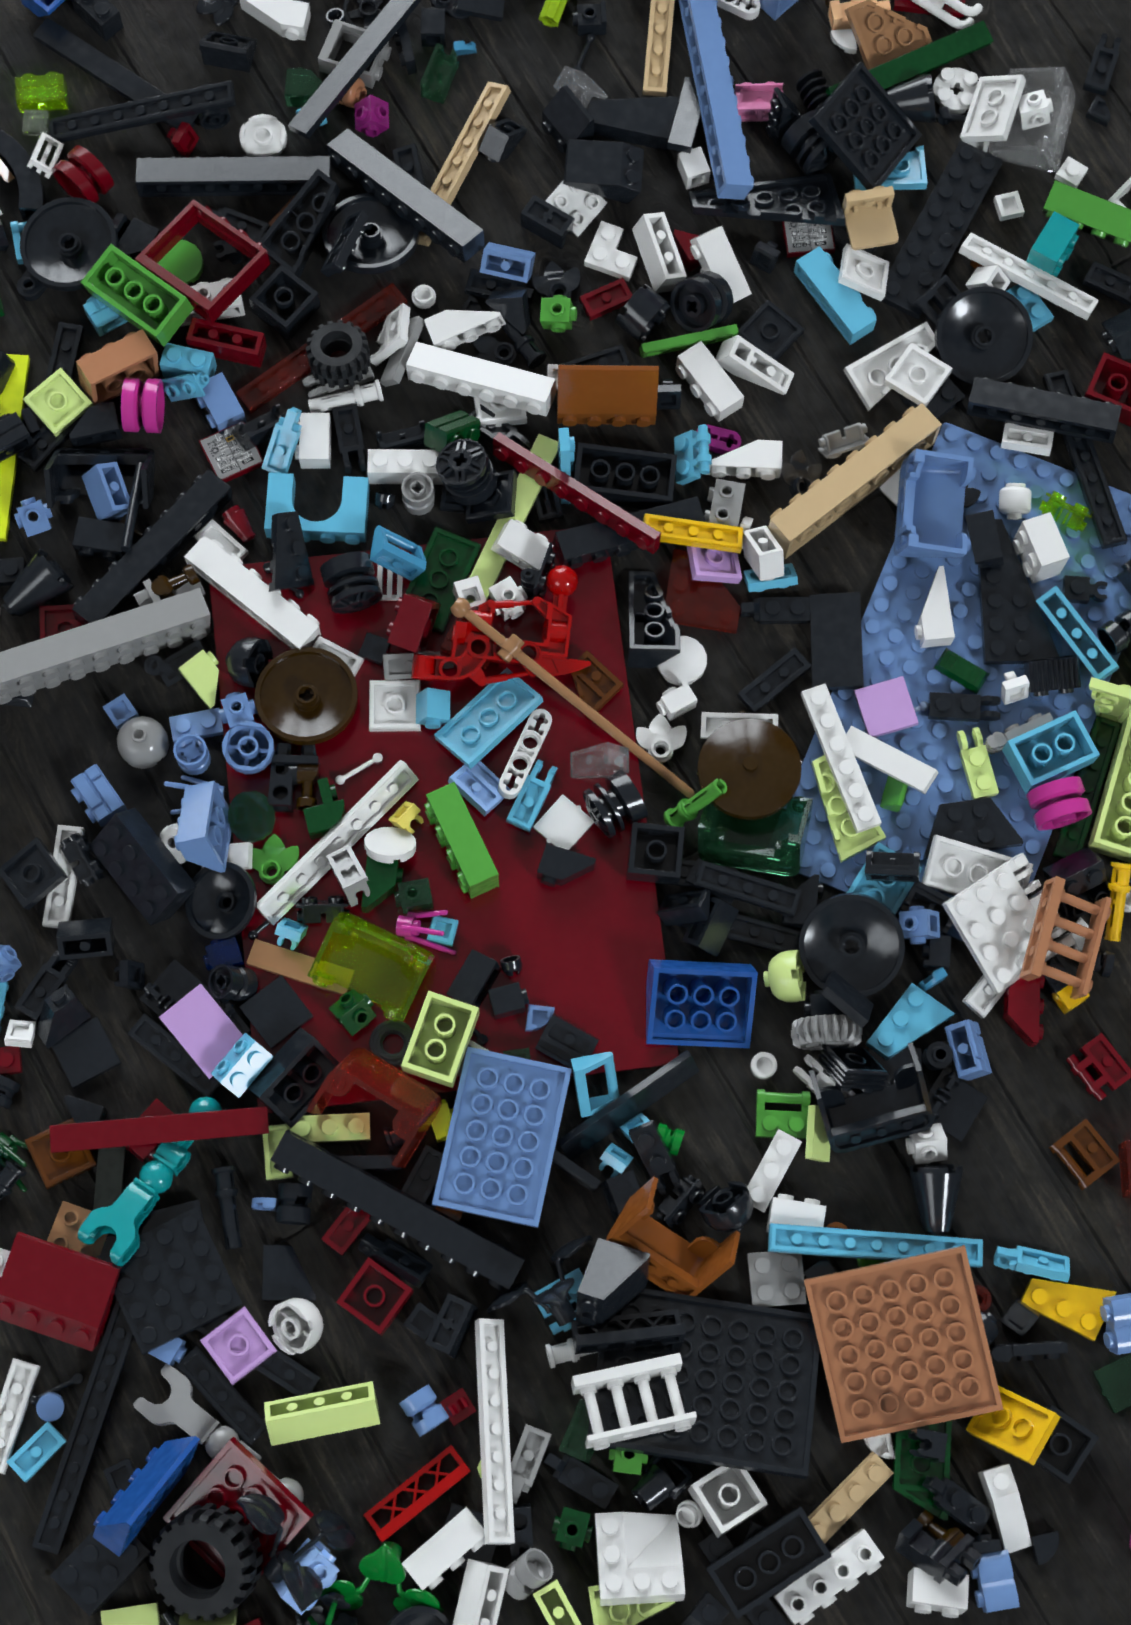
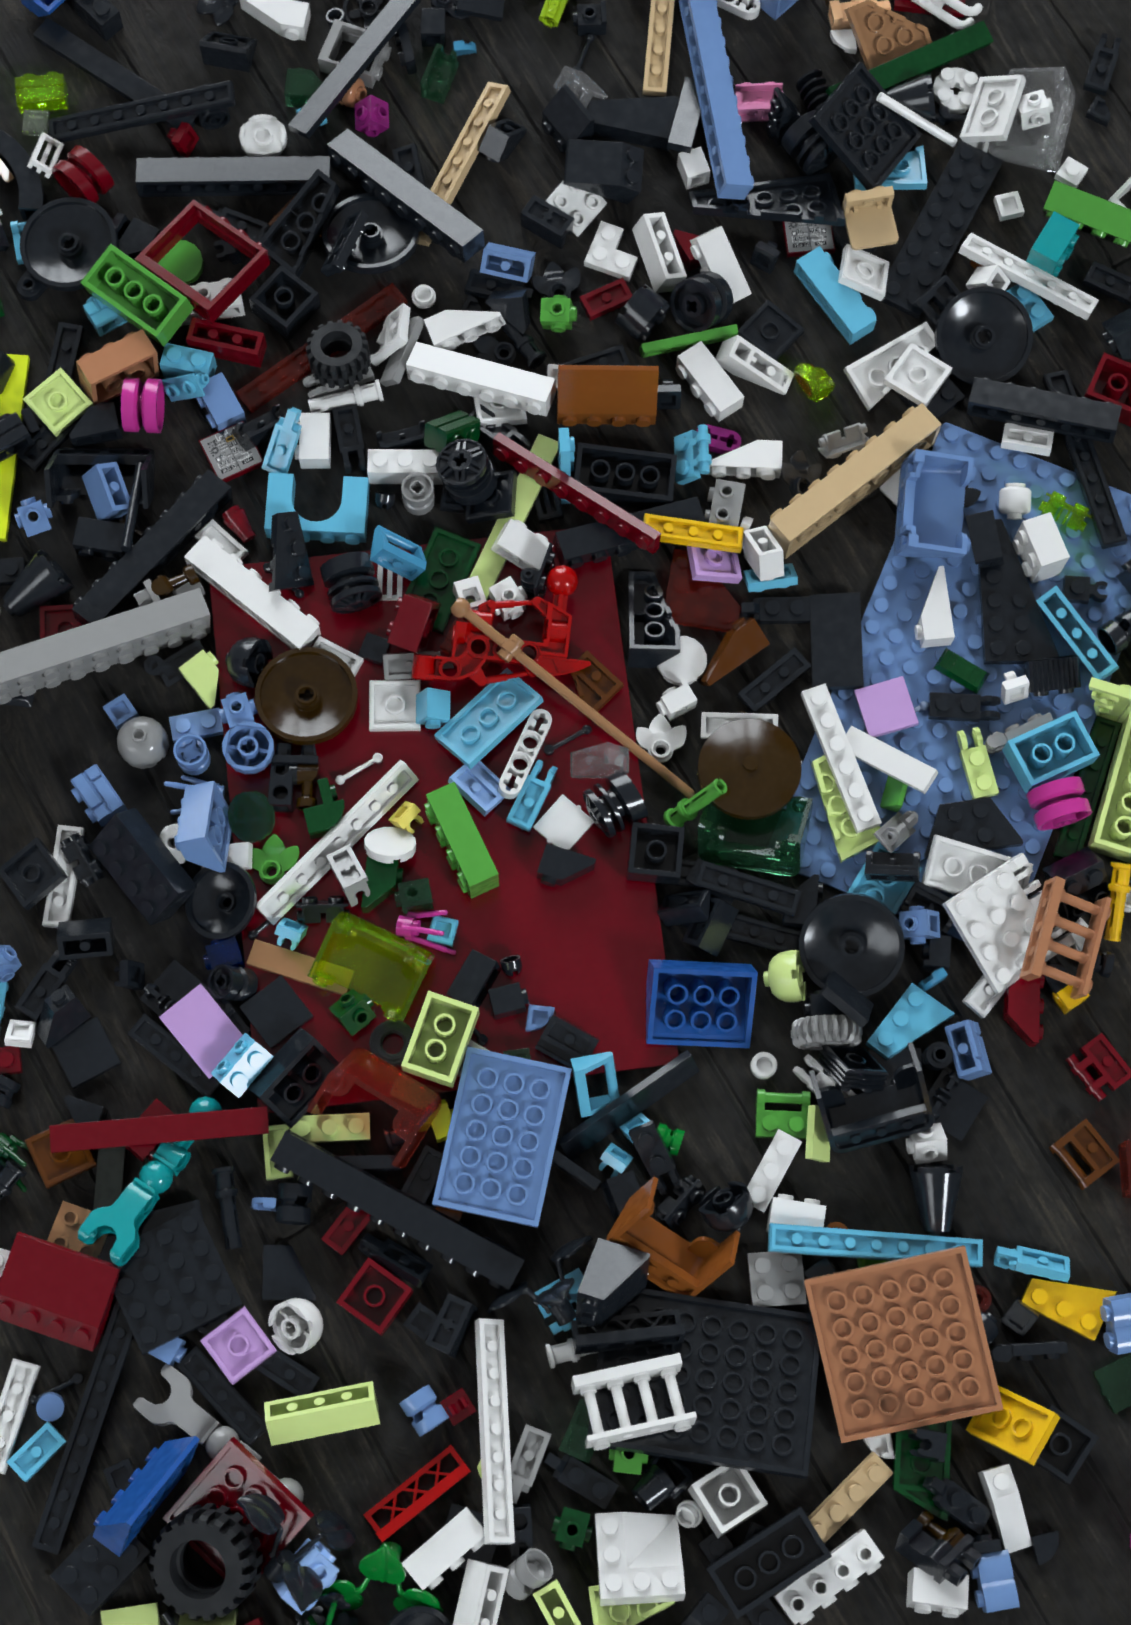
none -> black hinge [544,725,592,756]
none -> reddish brown slope [699,617,770,686]
none -> clear neon green rock [794,363,835,403]
none -> light grey hinge [873,811,918,853]
none -> white bar [876,92,957,147]

